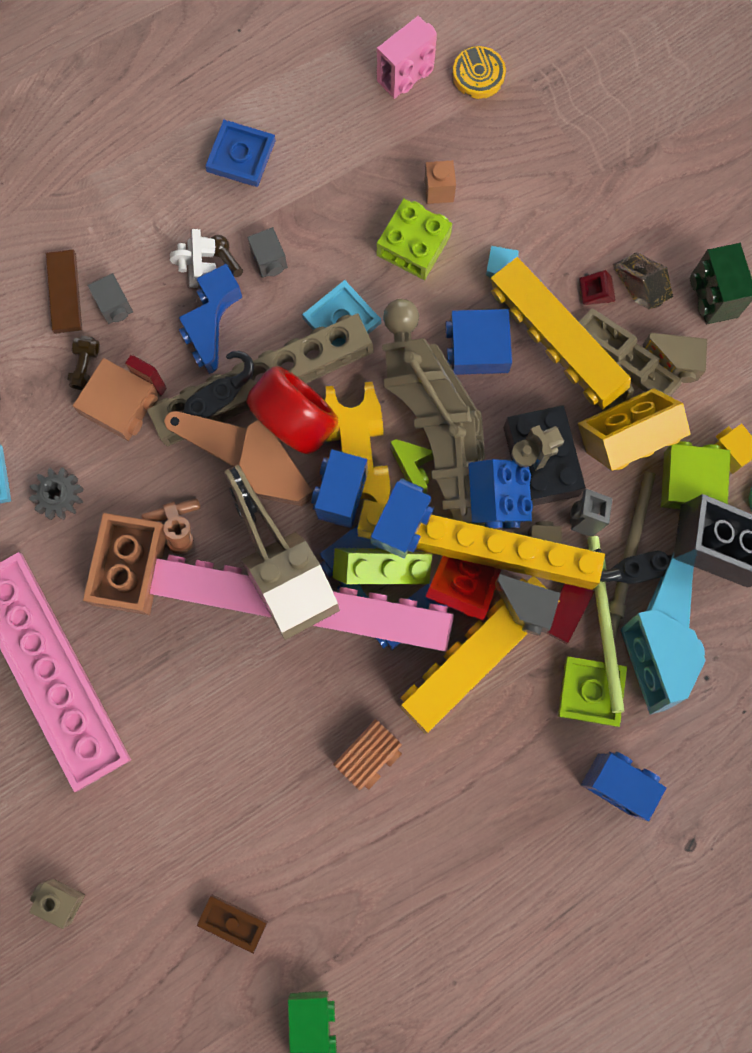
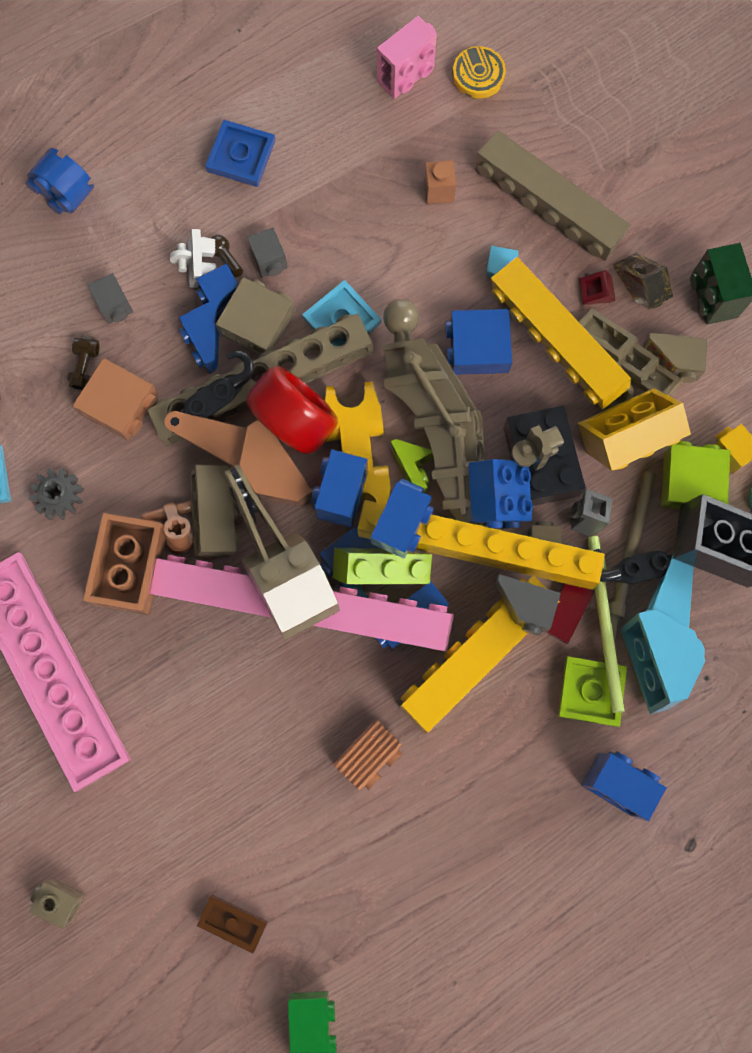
reddish brown tile [46,249,83,334] -> none
dark red tile [125,355,167,397] -> none
lime brick [377,199,453,280] -> none
red plate [426,556,501,620] -> none
none -> blue brick [25,148,94,214]
none -> dark tan brick [190,465,240,558]
none -> dark tan brick [216,277,295,355]
none -> dark tan brick [475,130,631,261]

